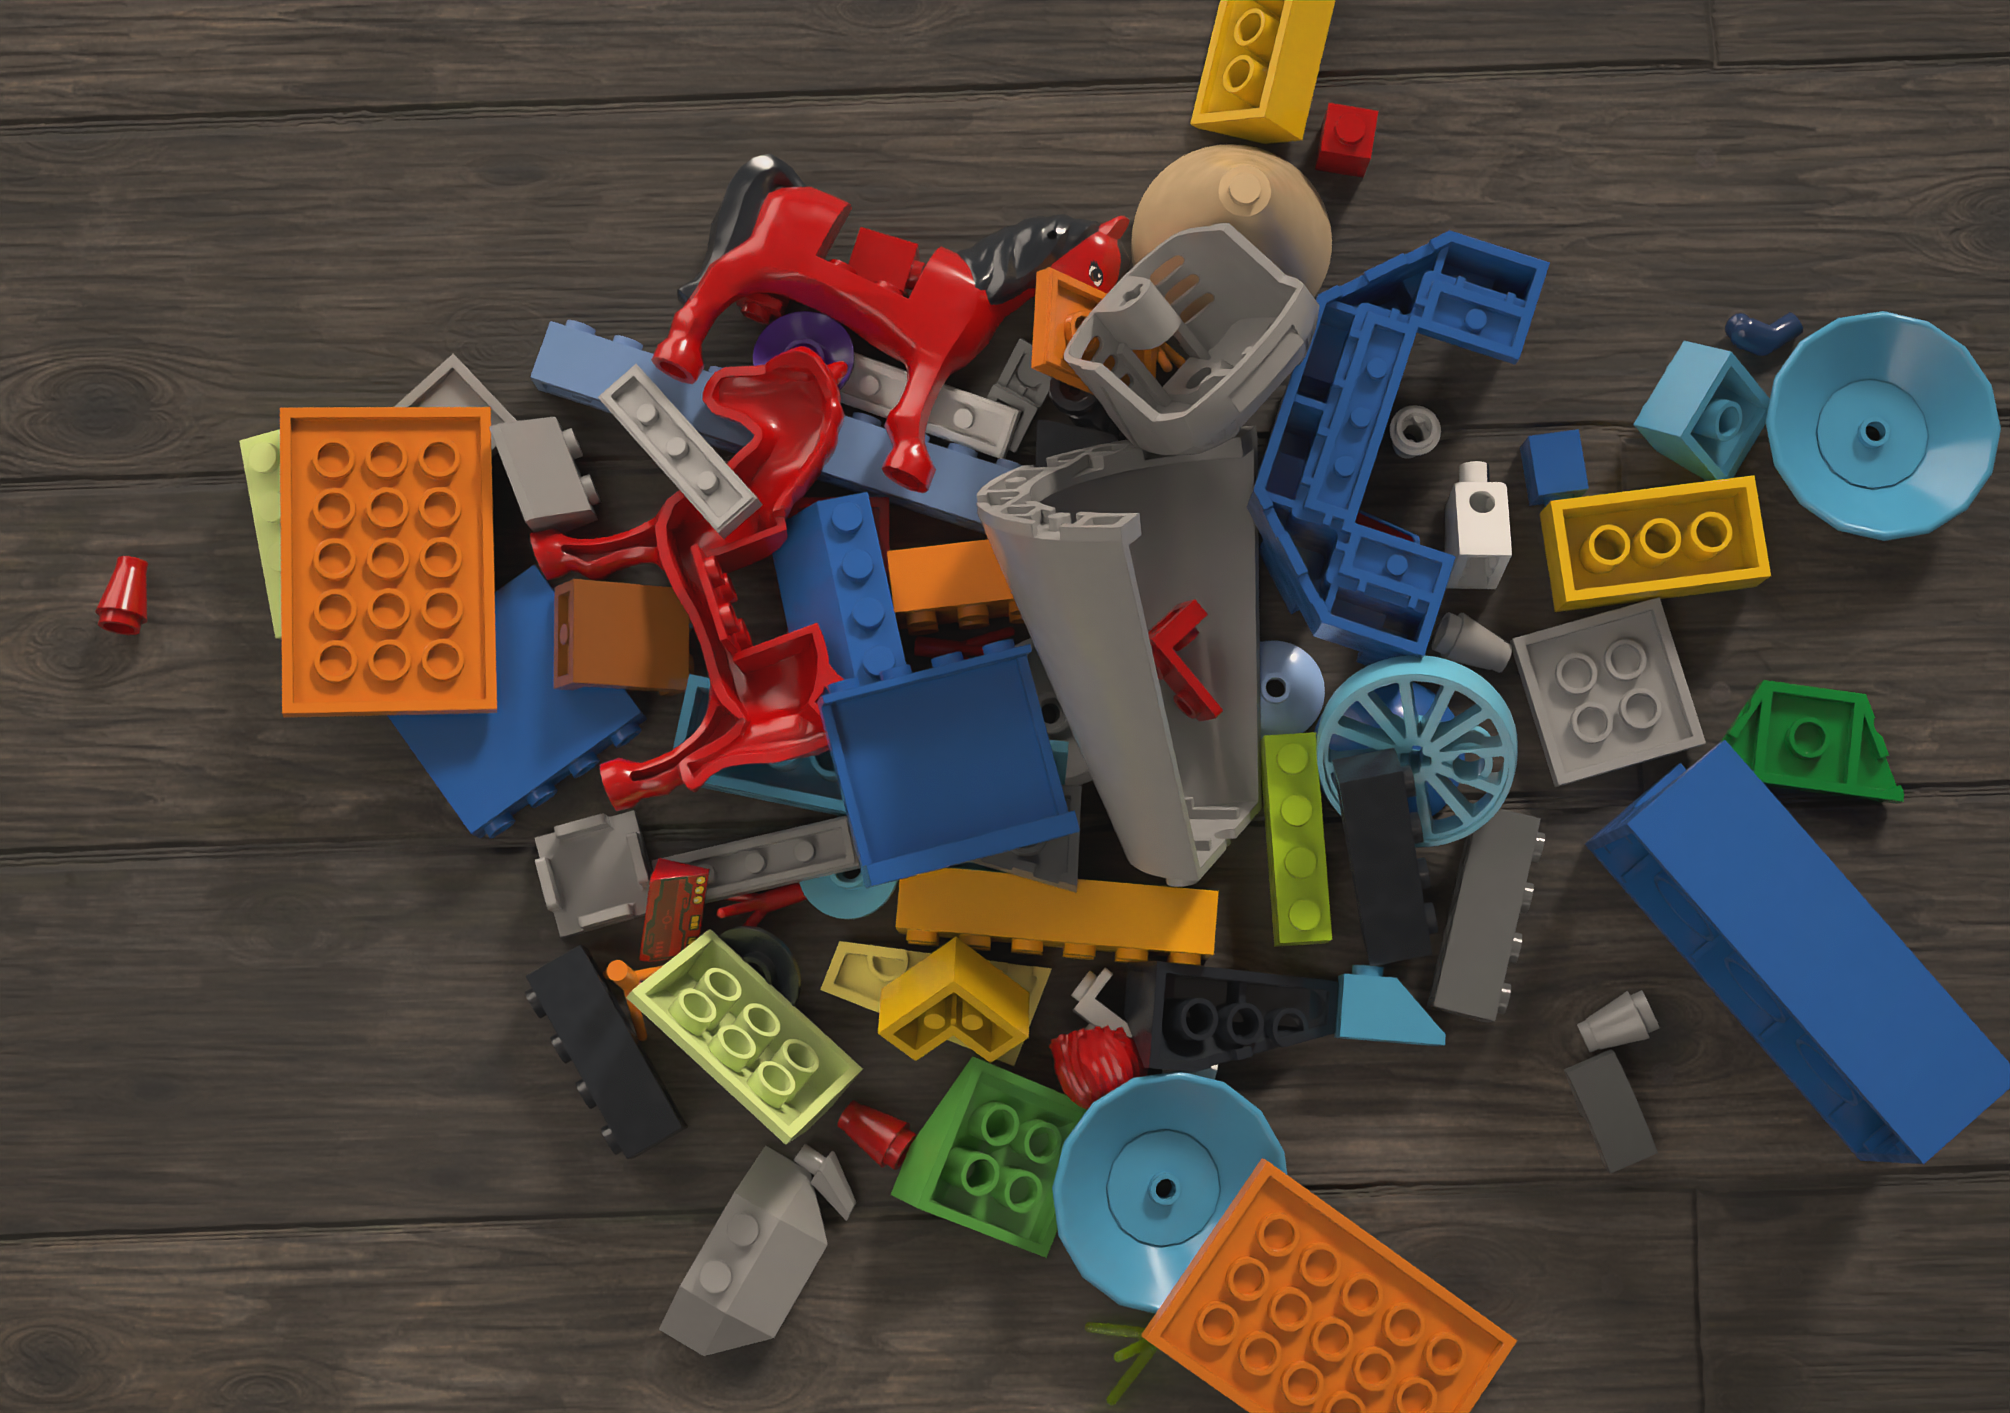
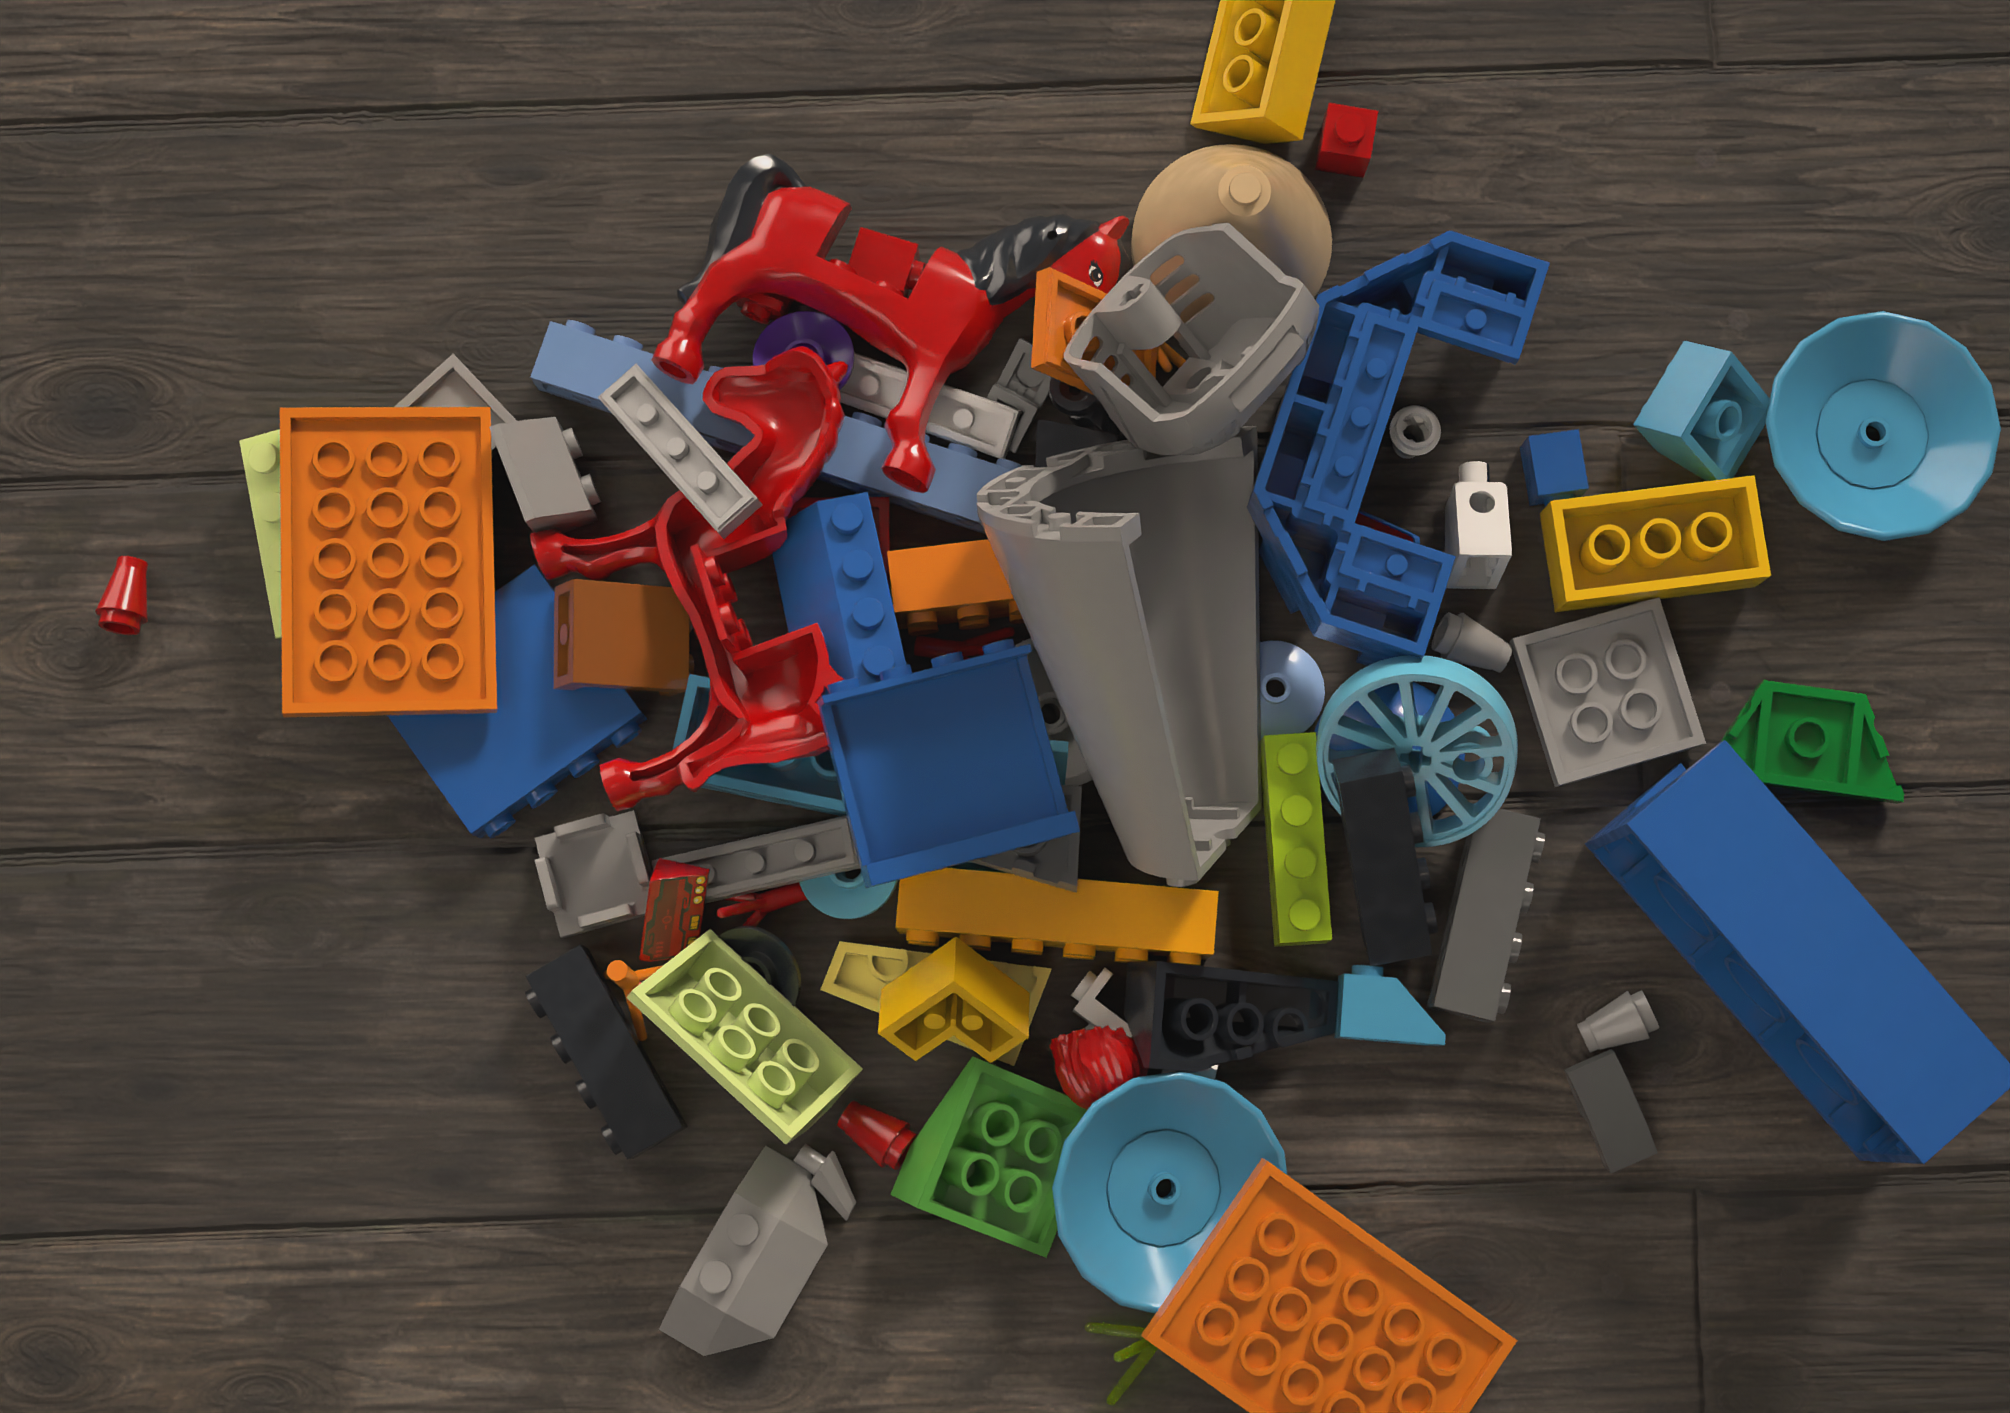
red bracket [1148,599,1223,722] -> none
dark blue arm [1725,312,1803,356] -> none

